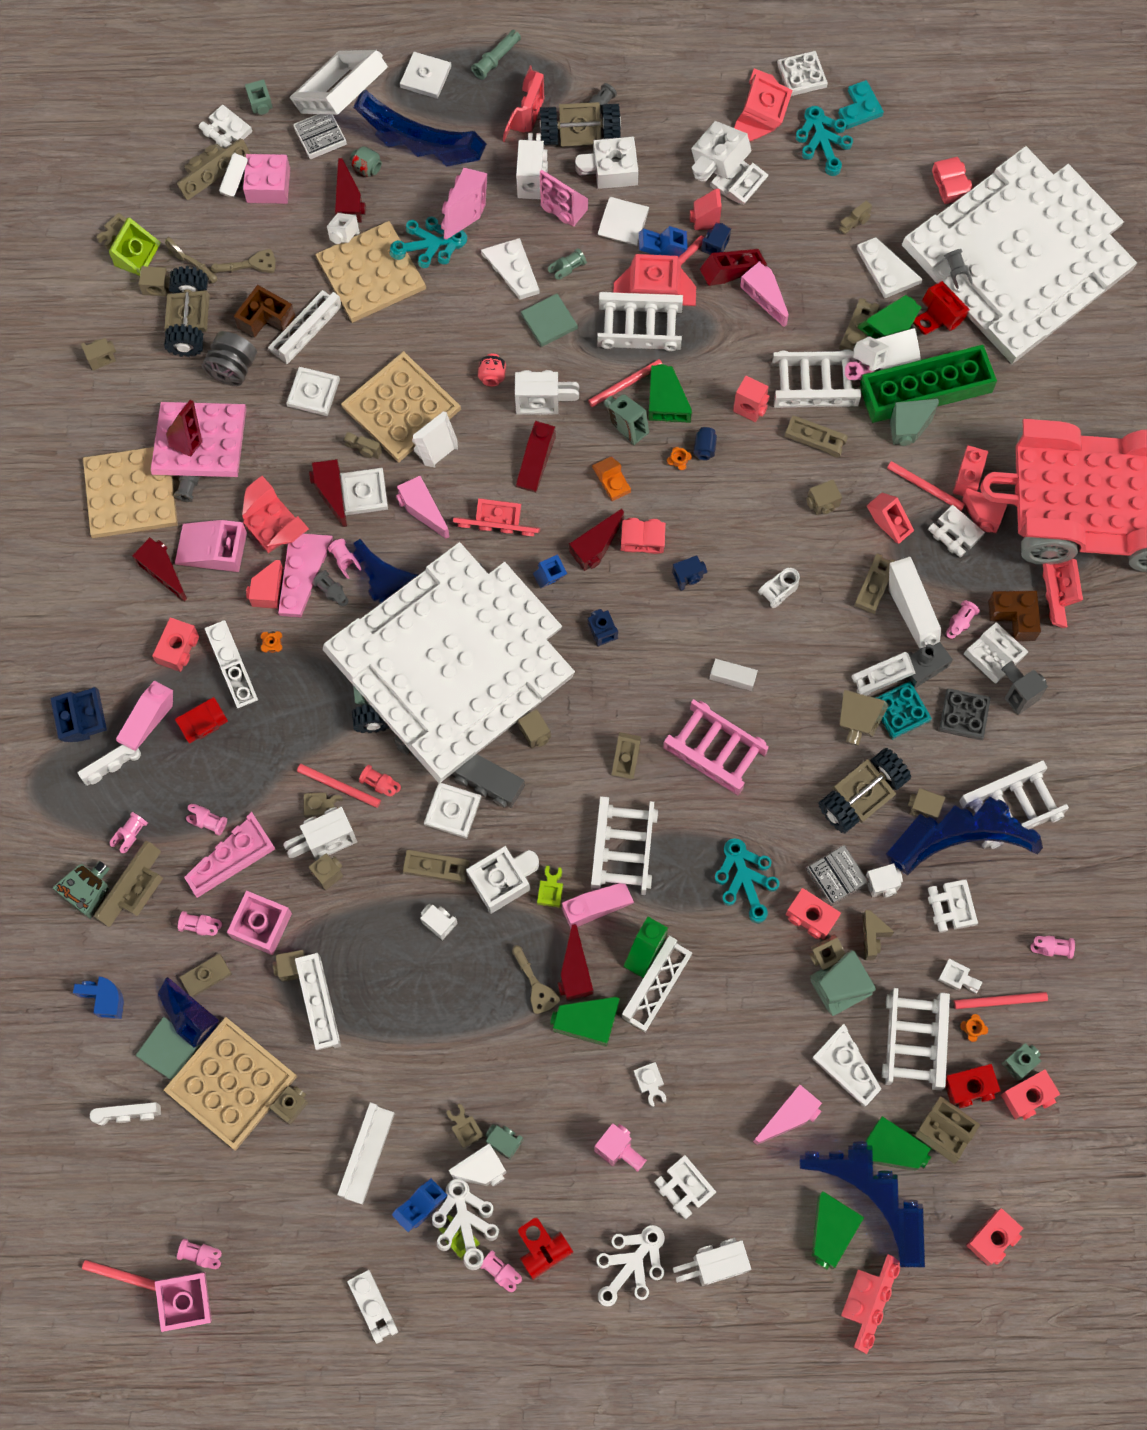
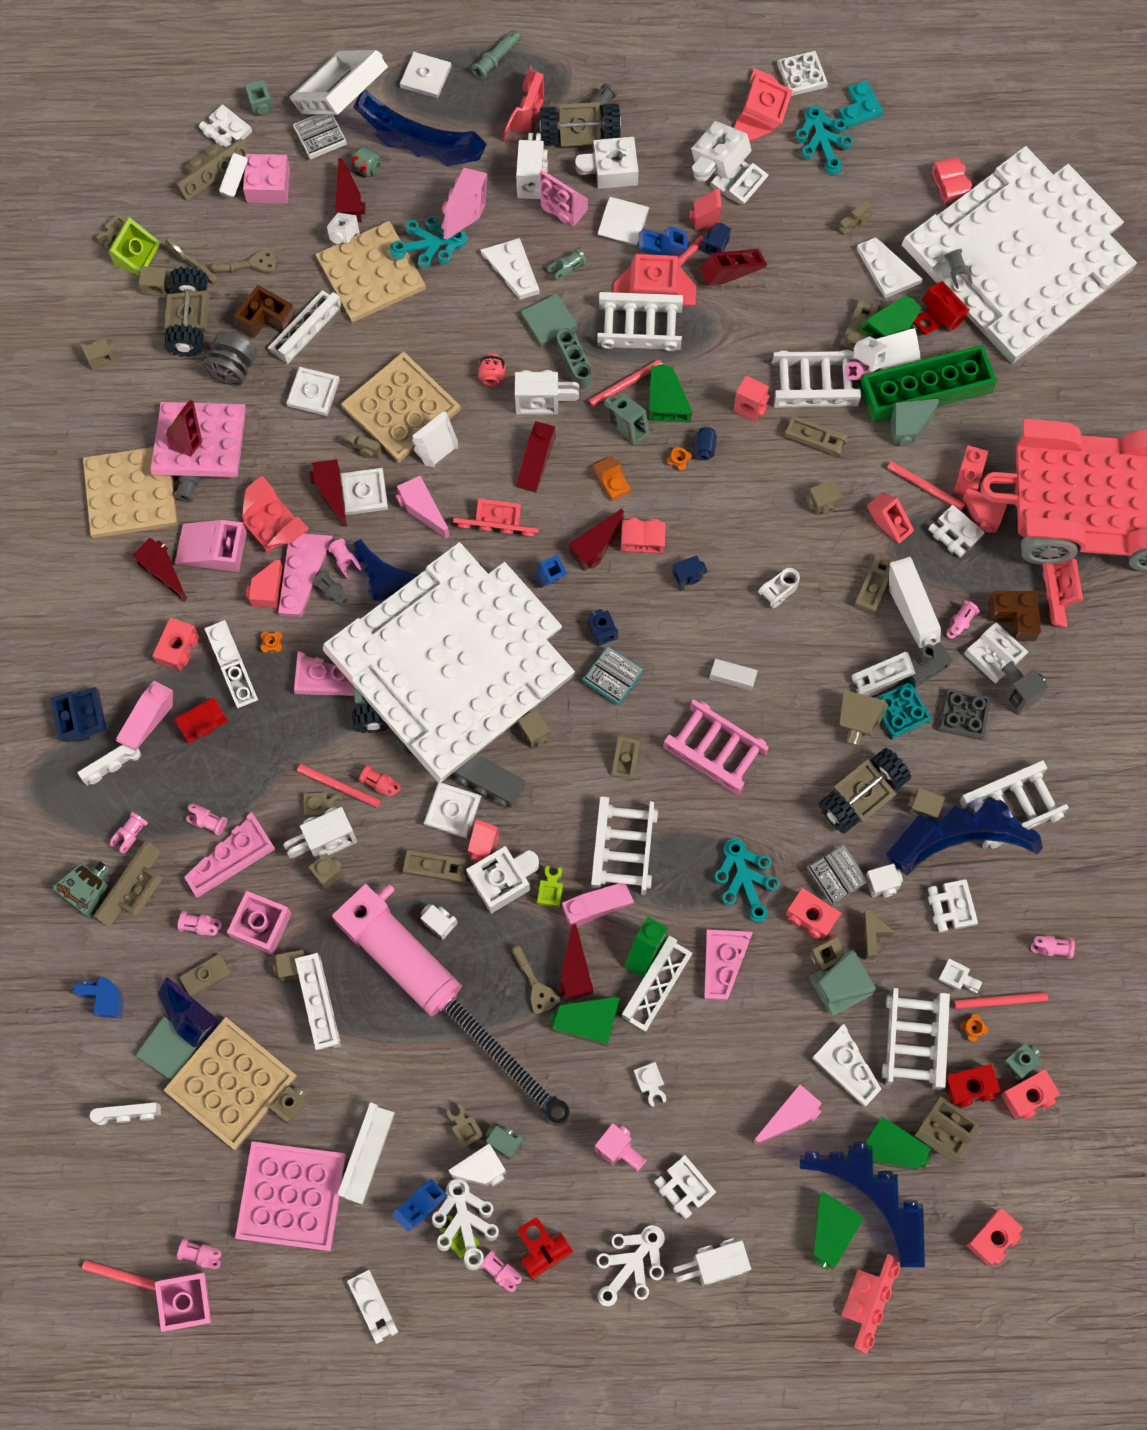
bright pink slope [740,262,789,327] -> none
none -> bright pink plate [235,1142,346,1251]
none -> bright pink wing [294,651,354,696]
none -> bright pink piece [332,883,570,1126]
none -> coral slope [468,820,500,863]
none -> sand green beam [557,327,592,389]
none -> light grey tile [583,646,644,706]
none -> bright pink wing [704,930,753,1001]

